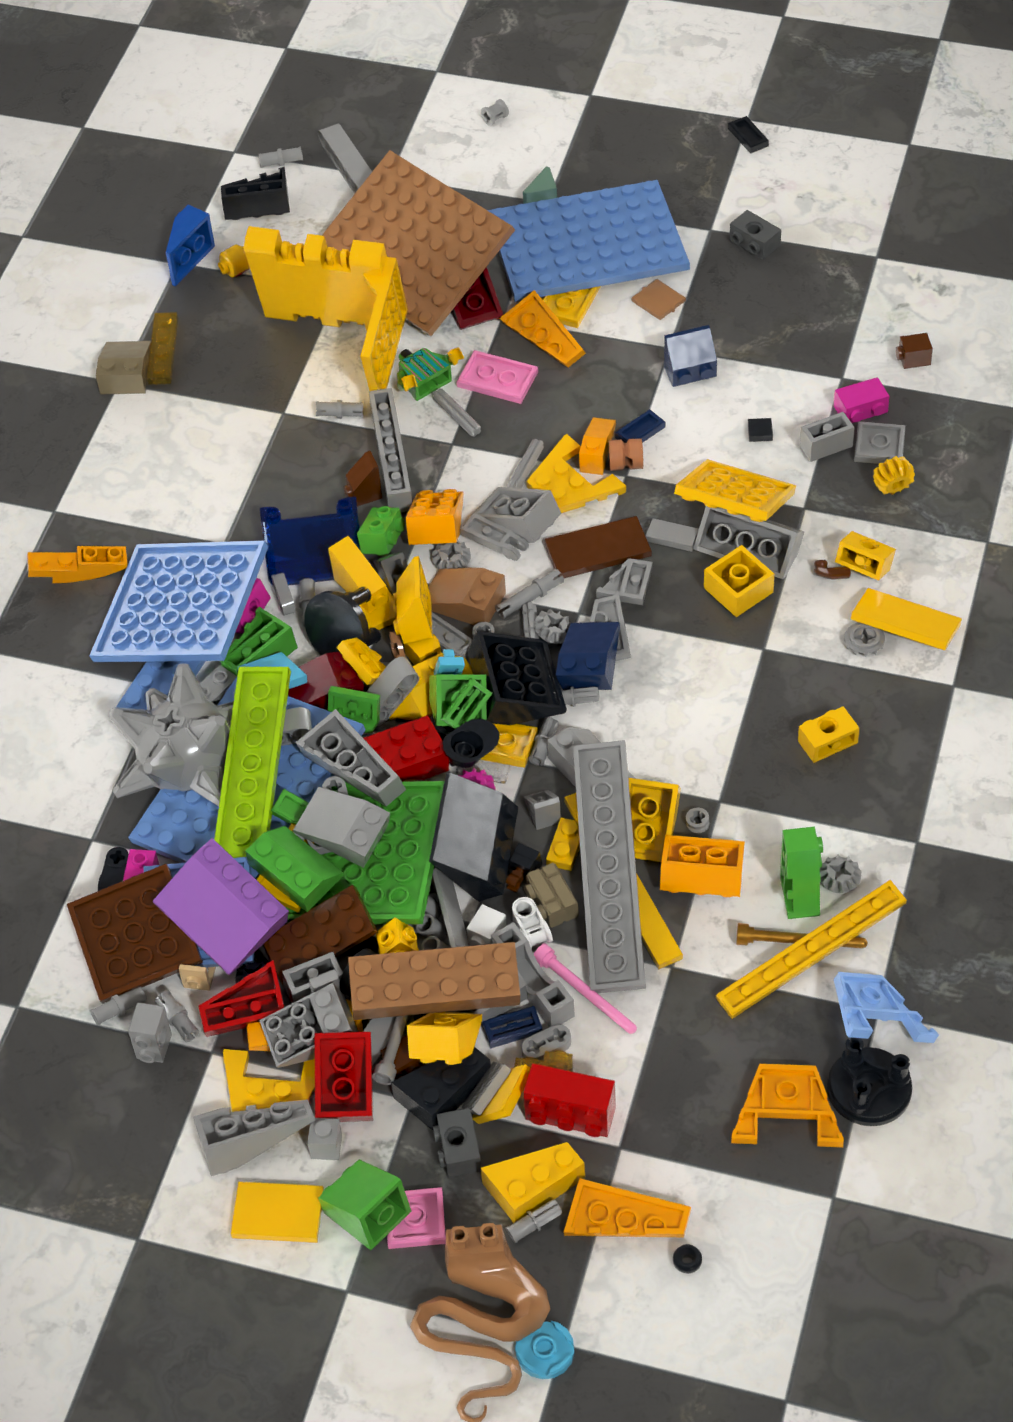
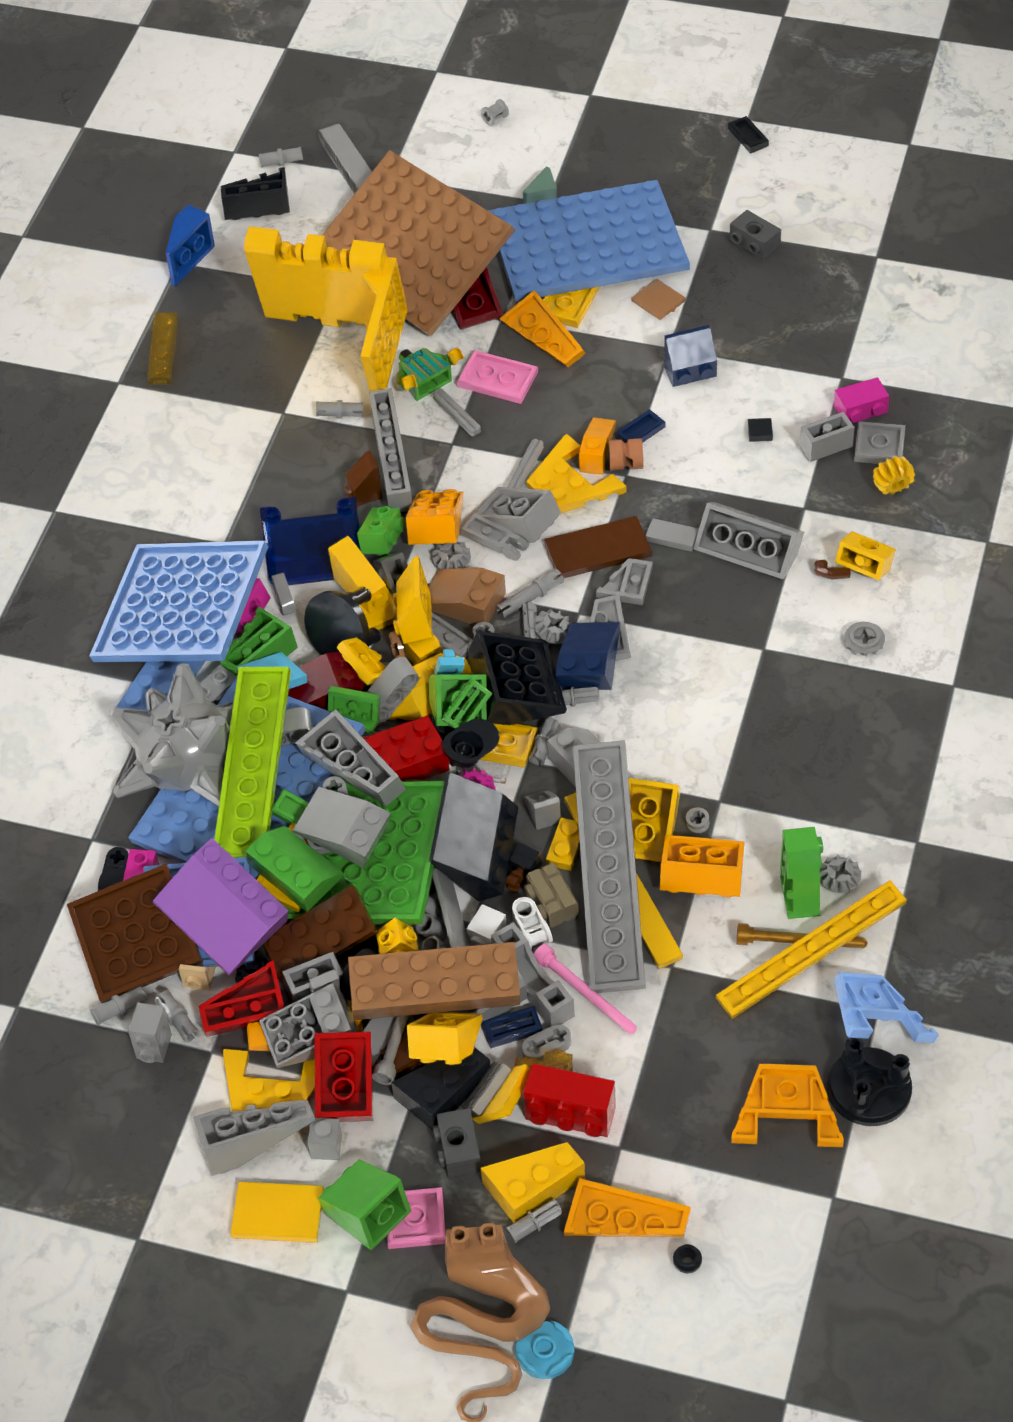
light orange slope [27,546,127,583] -> none
dark tan slope [96,341,152,394] -> none
yellow head [218,244,250,278] -> none
light grey pin [299,578,315,627] -> none
yellow plate [674,459,796,522] -> none
yellow brick [704,545,775,617] -> none
yellow brick [798,706,859,763] -> none
yellow tile [851,588,962,650] -> none
reddish brown brick [896,333,933,369] -> none

